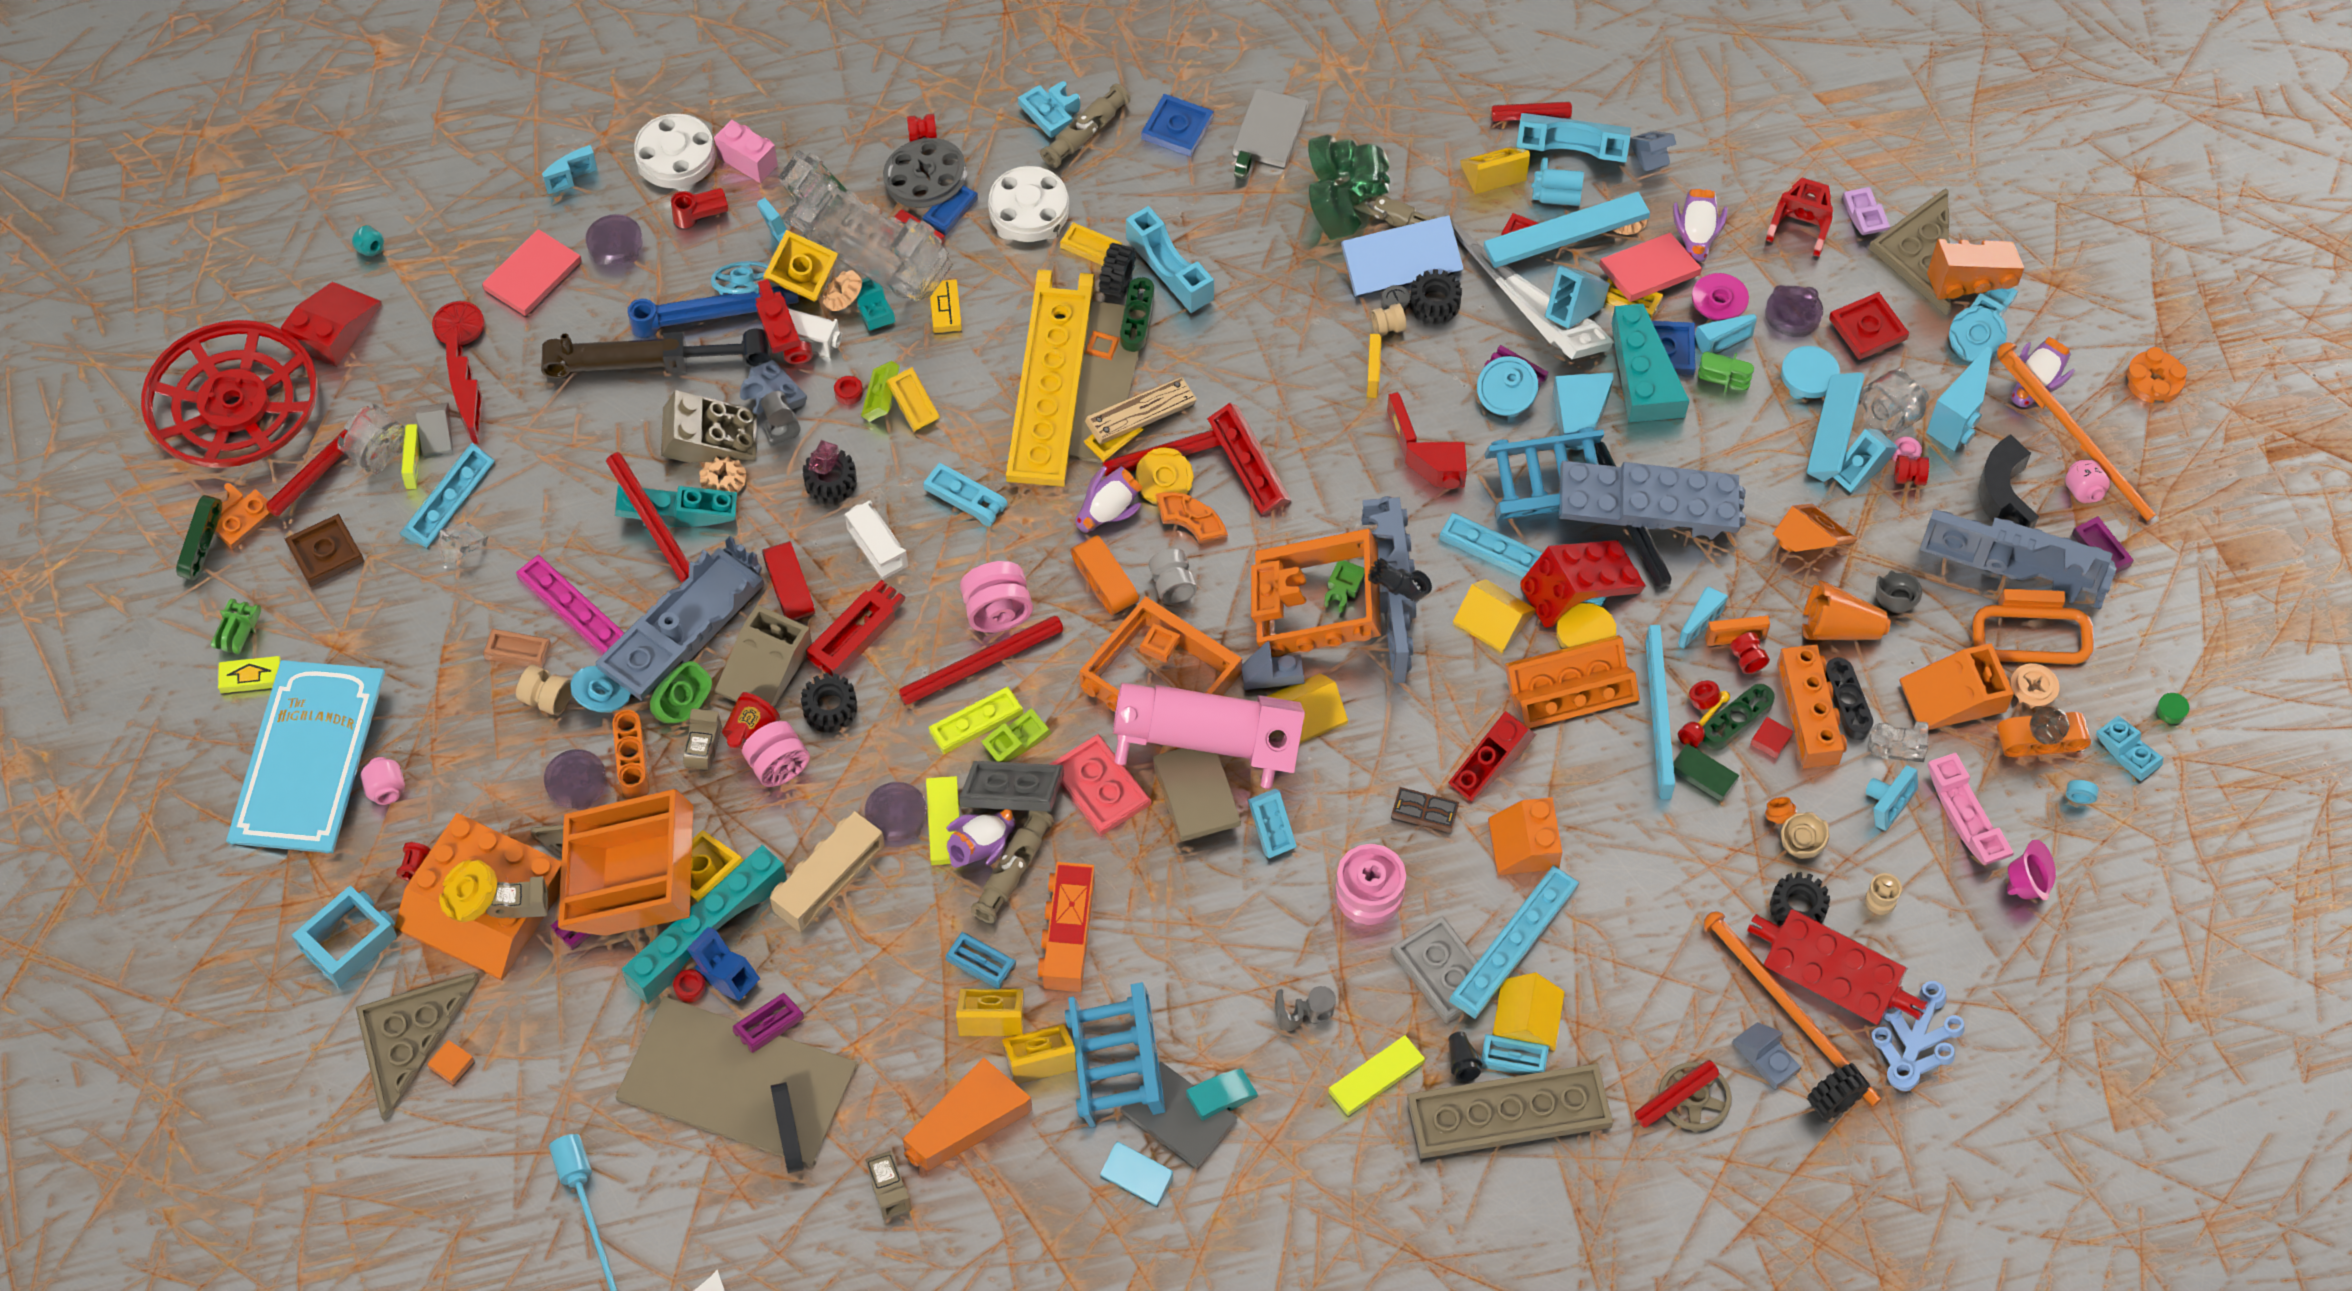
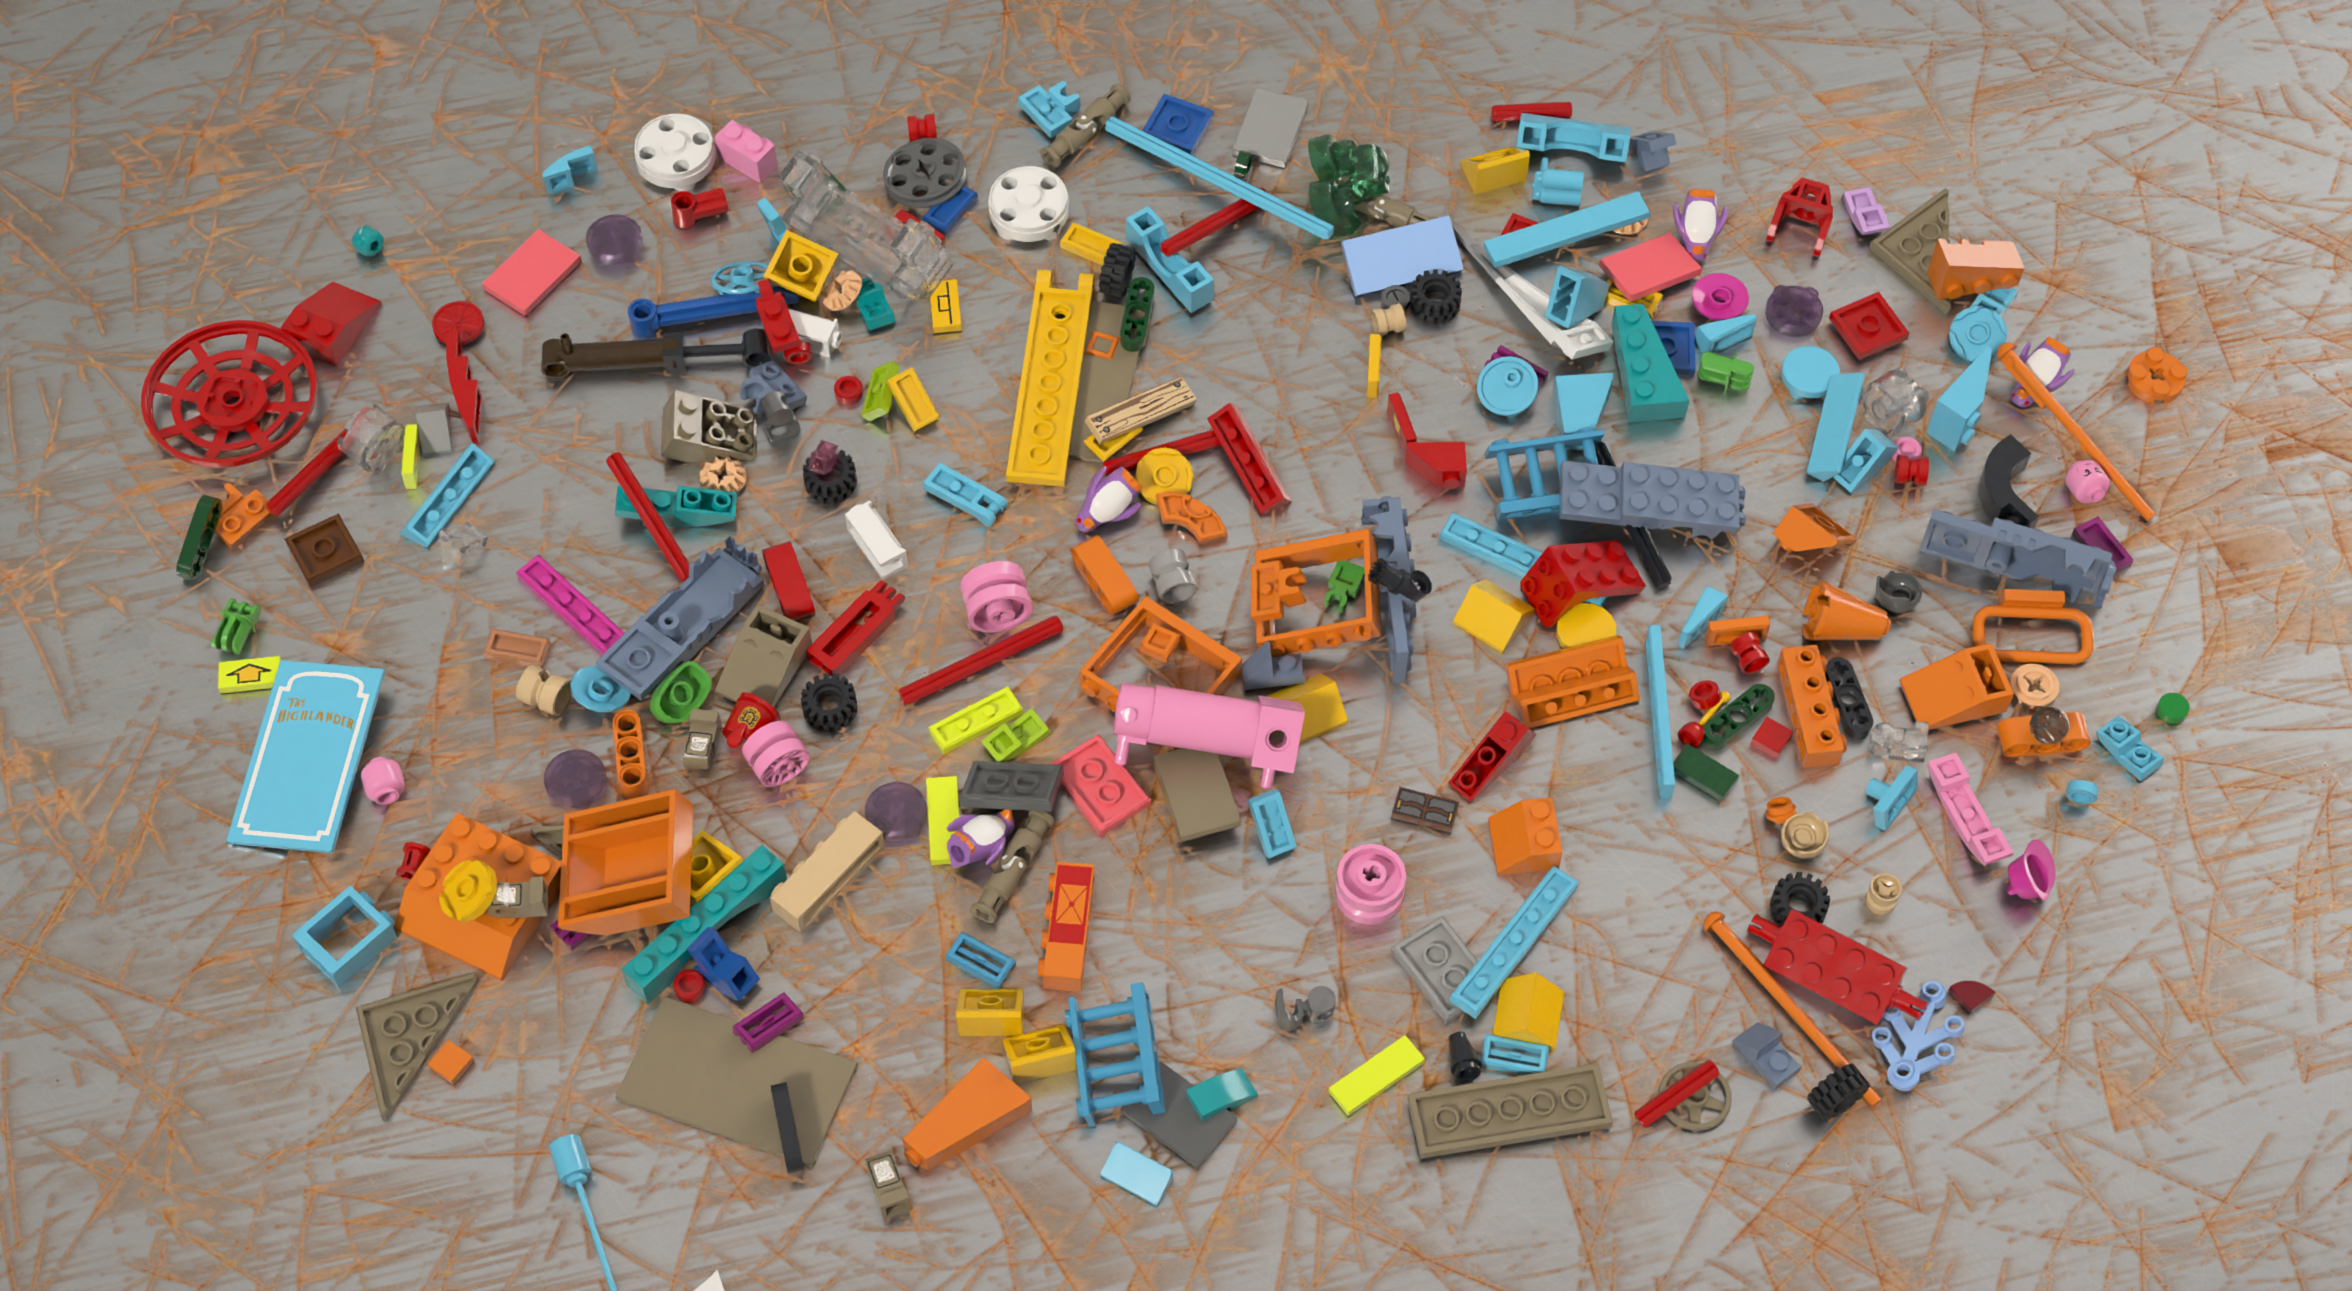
none -> medium azure axle [1105,116,1334,240]
none -> red axle [1160,188,1269,257]
none -> dark red tile [1948,981,1996,1014]

